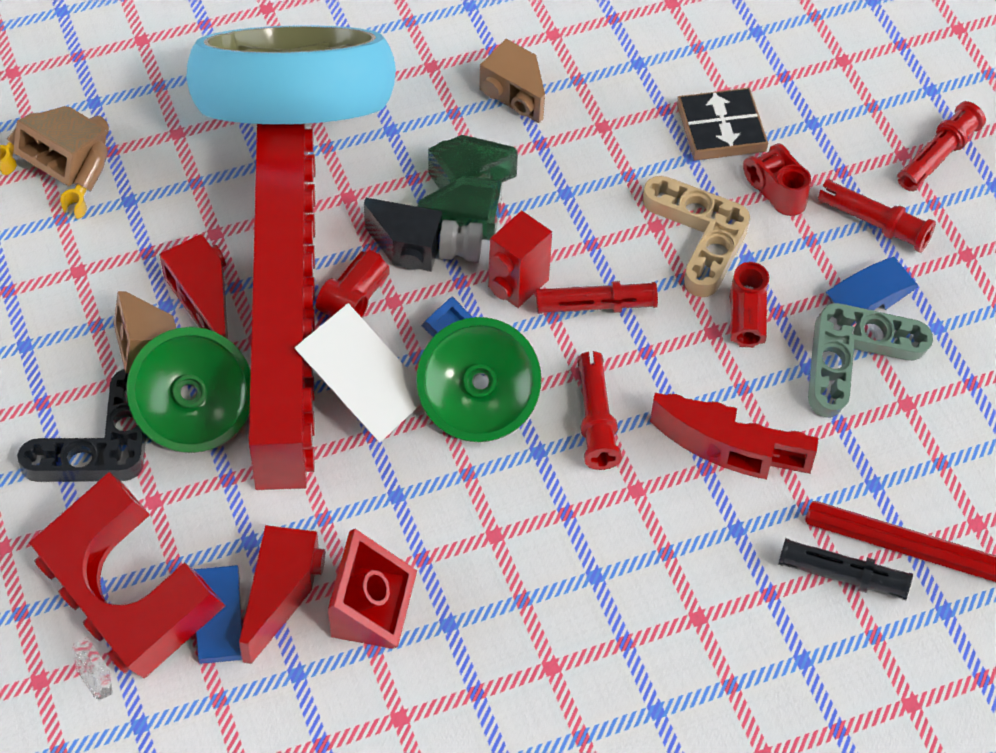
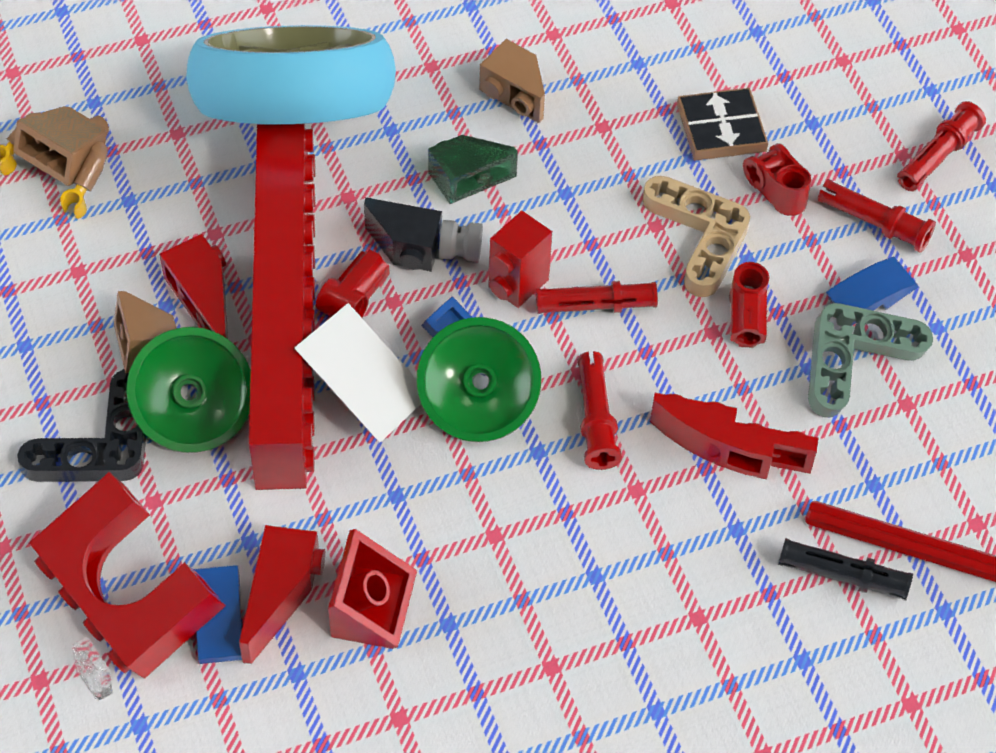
clear green slope [417,176,502,241] -> none

